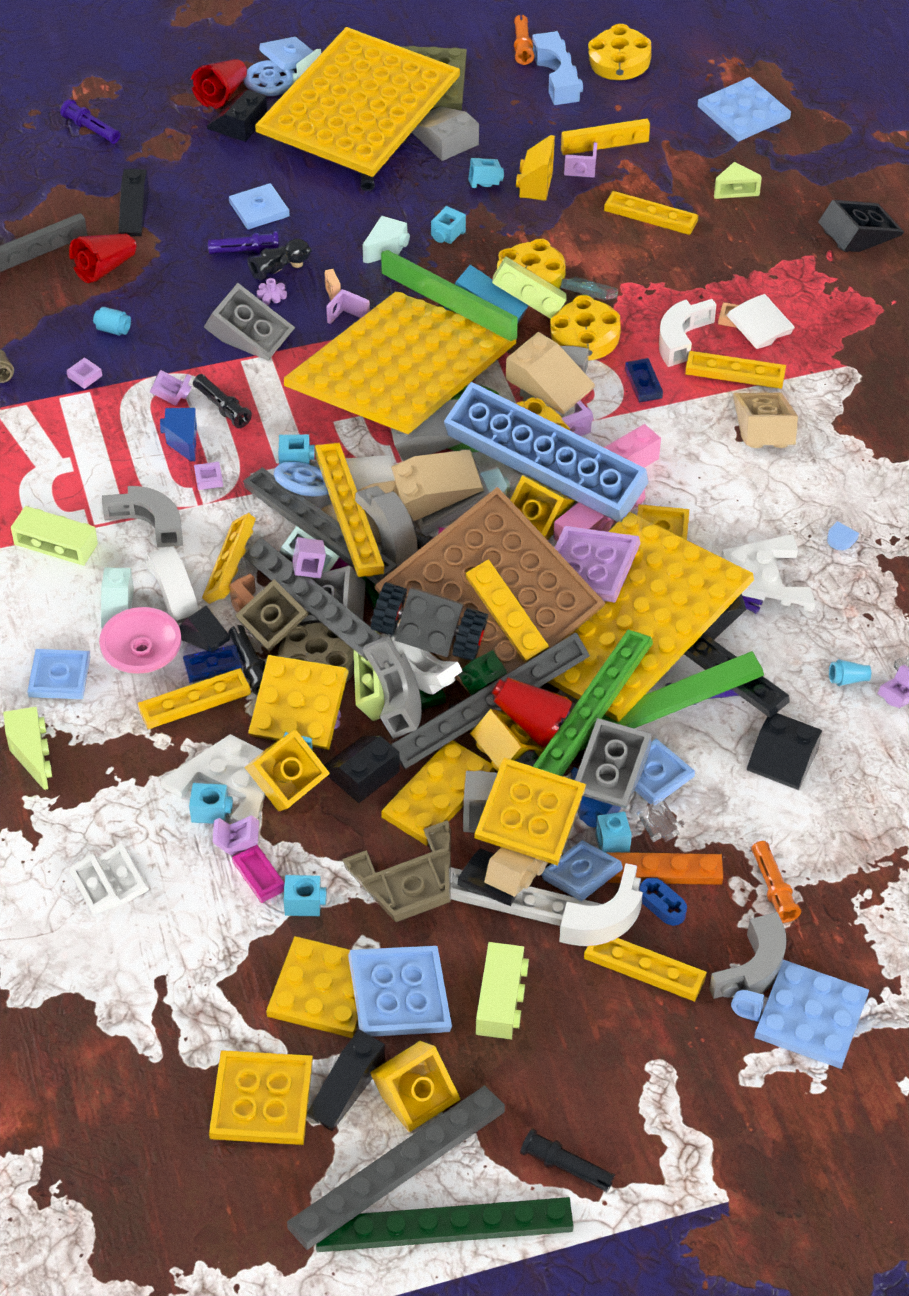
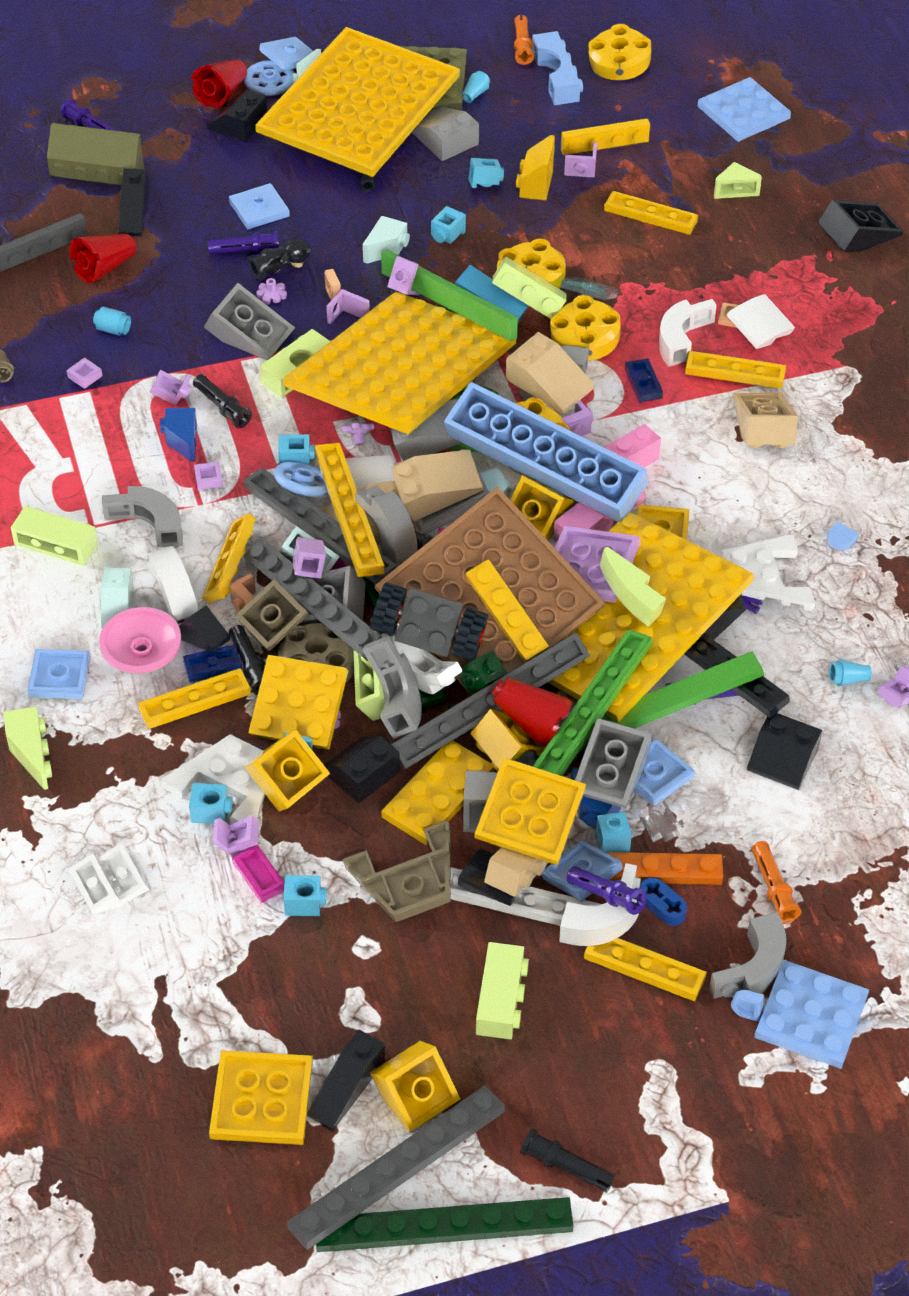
yellow plate [266,936,359,1038] -> none
light blue plate [348,946,452,1037] -> none
none -> olive slope [47,123,144,185]
none -> yellowish green arch [260,329,331,398]
none -> lavender plant [342,423,374,445]
none -> lavender bracket [387,256,420,295]
none -> medium azure cone [461,71,490,103]
none -> dark purple pin [566,866,646,915]
none -> yellowish green slope [600,547,666,627]

